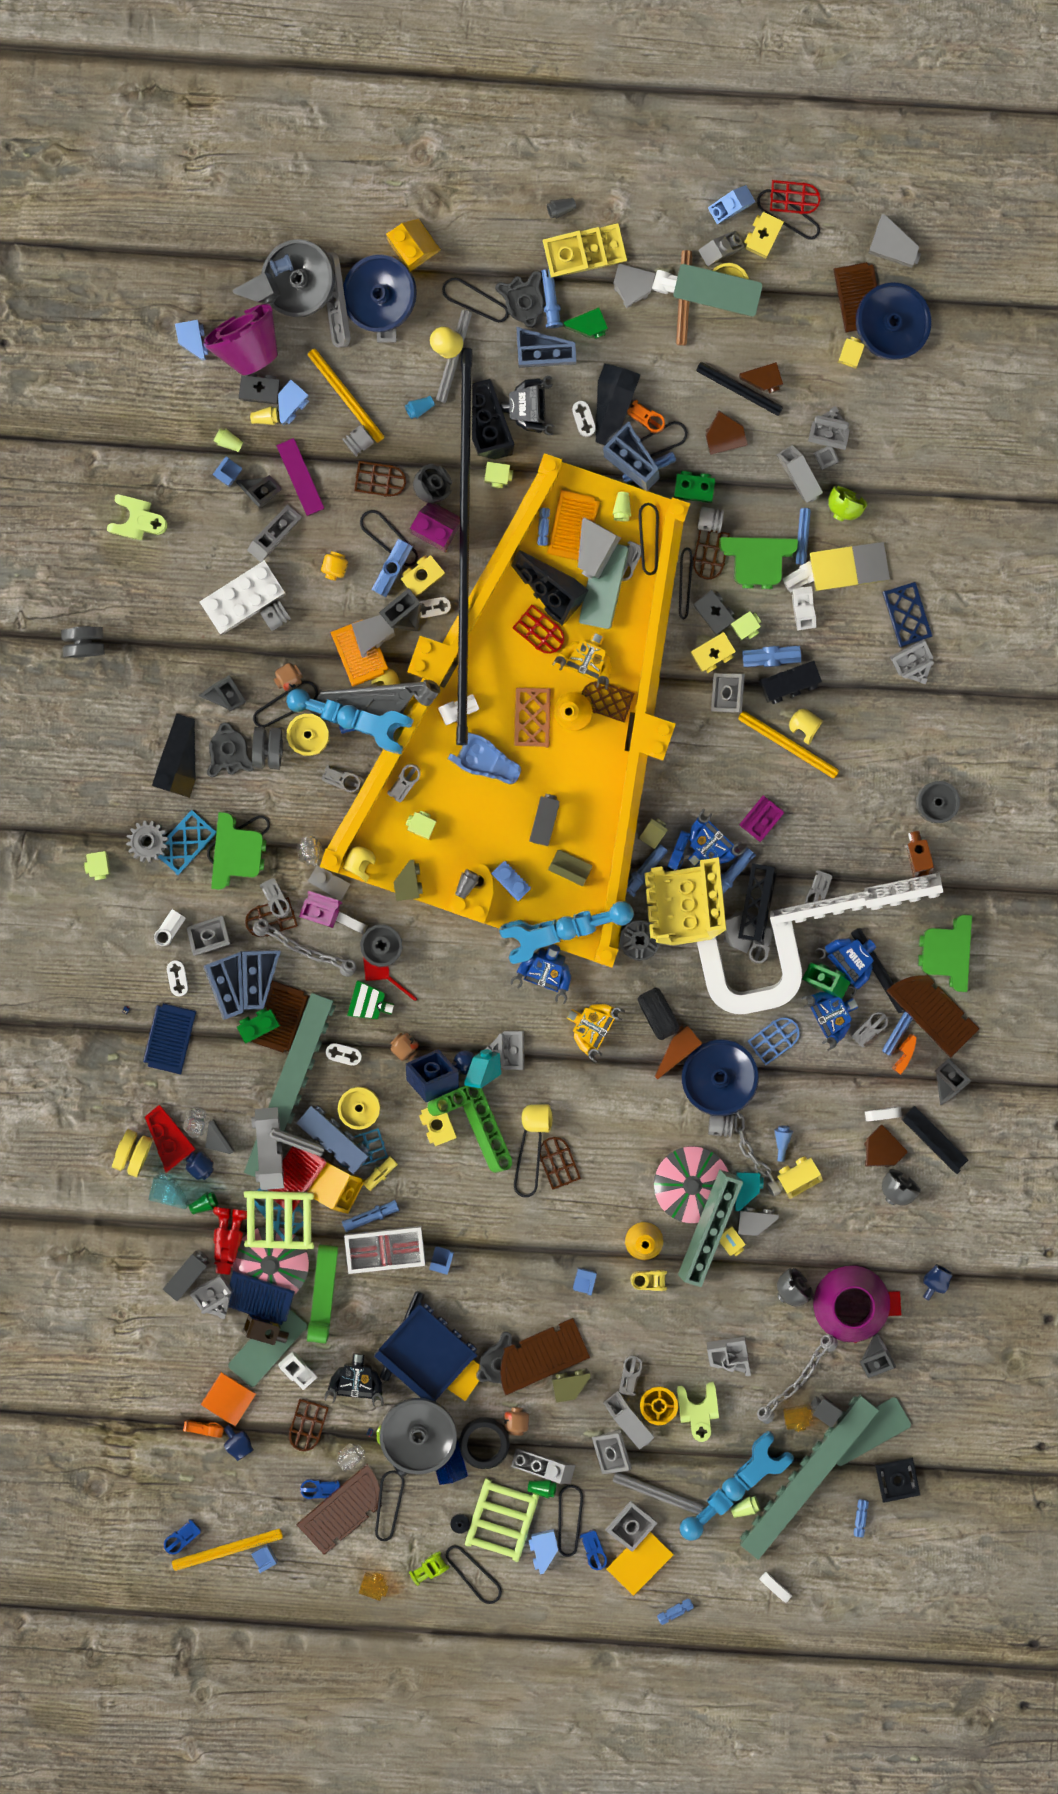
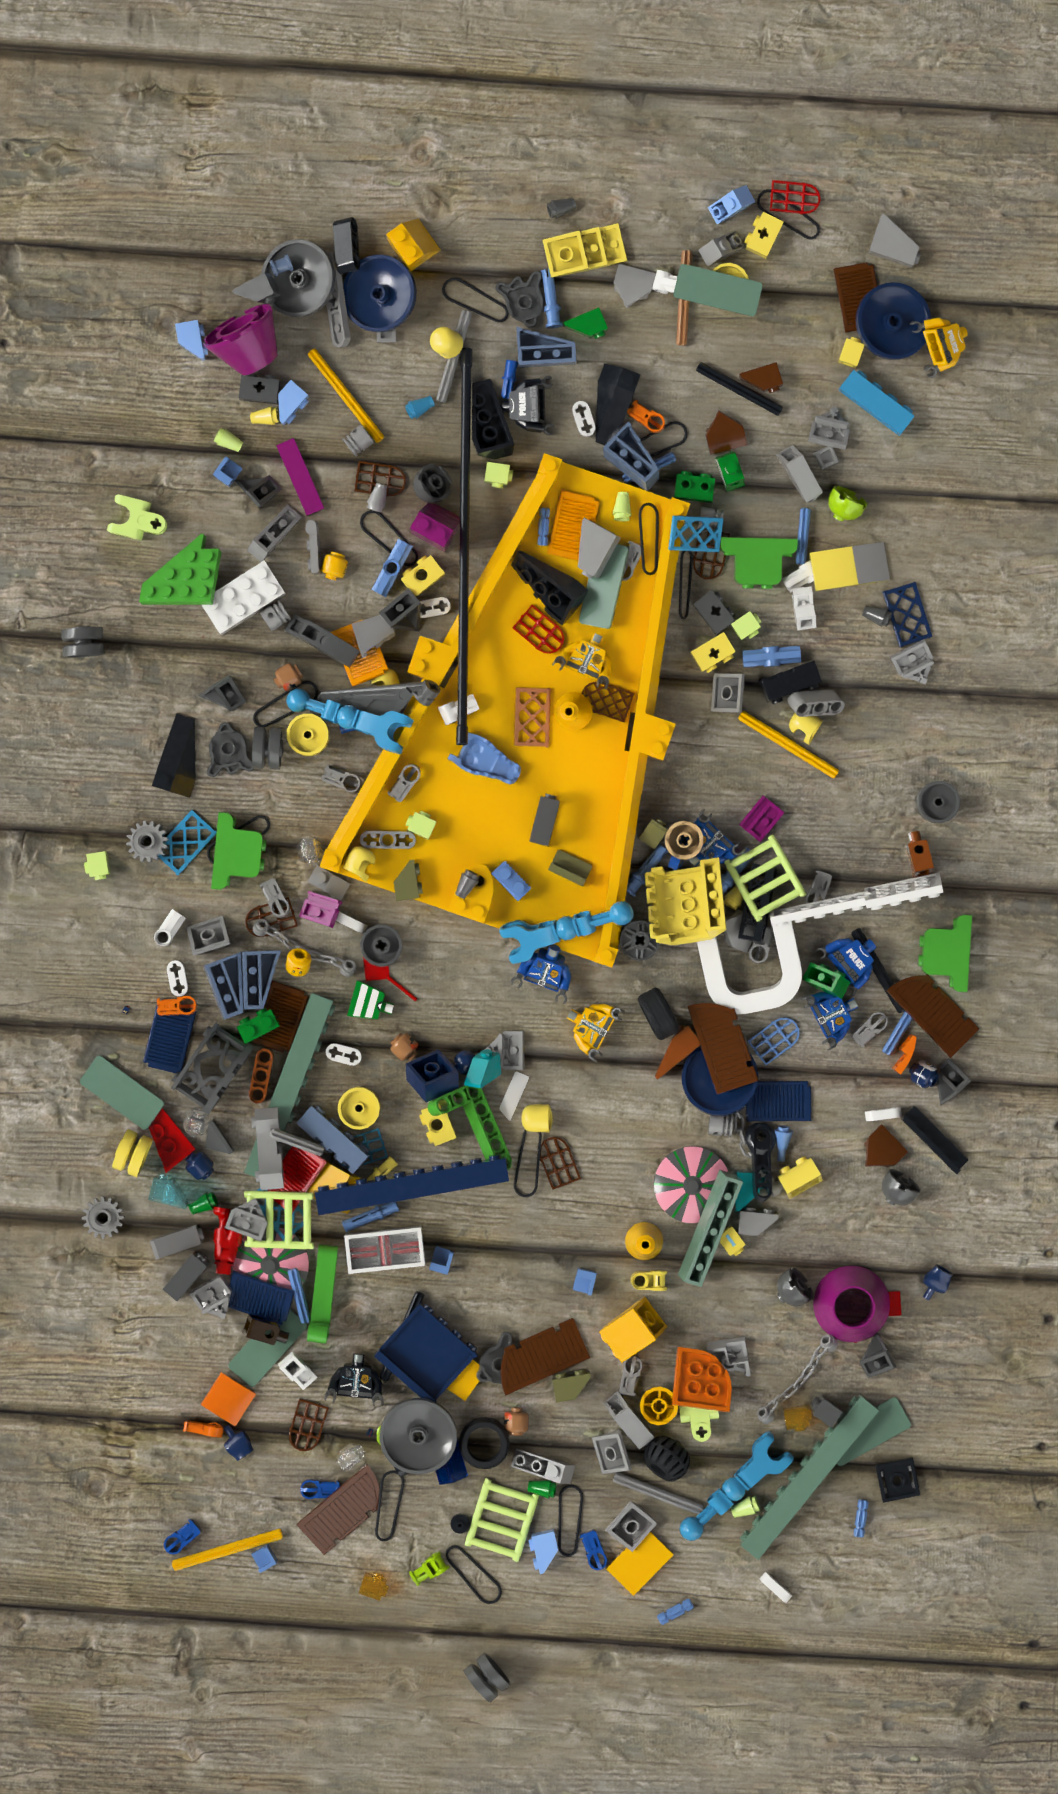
none -> sand green piece [80,1056,164,1130]
none -> light grey gear [82,1196,125,1239]
none -> bright green wing [139,534,222,605]
none -> light grey slope [150,1225,205,1259]
none -> orange piece [157,996,197,1016]
none -> dark grey fence [171,1022,255,1115]
none -> light grey slope [225,1198,268,1241]
none -> dark orange beam [249,1048,274,1103]
none -> dark grey slope [285,614,360,668]
none -> yellow head [285,948,312,977]
none -> medium blue axle [288,1268,311,1323]
none -> light grey hinge [305,520,322,575]
none -> dark blue brick [314,1154,509,1215]
none -> beam [333,217,360,274]
none -> light grey beam [360,831,416,849]
none -> light grey cone [367,483,387,512]
none -> dark grey wheel [463,1652,511,1703]
none -> white sticker [499,1071,529,1121]
none -> blue axle [501,360,518,399]
none -> yellow slope [599,1296,668,1363]
none -> black wheel [643,1436,690,1482]
none -> tan brick [665,821,703,860]
none -> dark azure window [668,515,723,552]
none -> orange plate [672,1347,732,1412]
none -> reddish brown piece [687,1003,759,1095]
none -> green torso [715,451,745,492]
none -> yellowish green bar [724,835,807,922]
none -> light yellow cone [724,883,748,910]
none -> black beam [745,1122,776,1202]
none -> dark blue window [746,1081,811,1122]
none -> light grey beam [788,690,845,717]
none -> dark azure brick [839,370,914,436]
none -> dark grey cone [862,605,892,627]
none -> dark blue head [909,1060,939,1089]
none -> yellow torso [910,318,968,378]

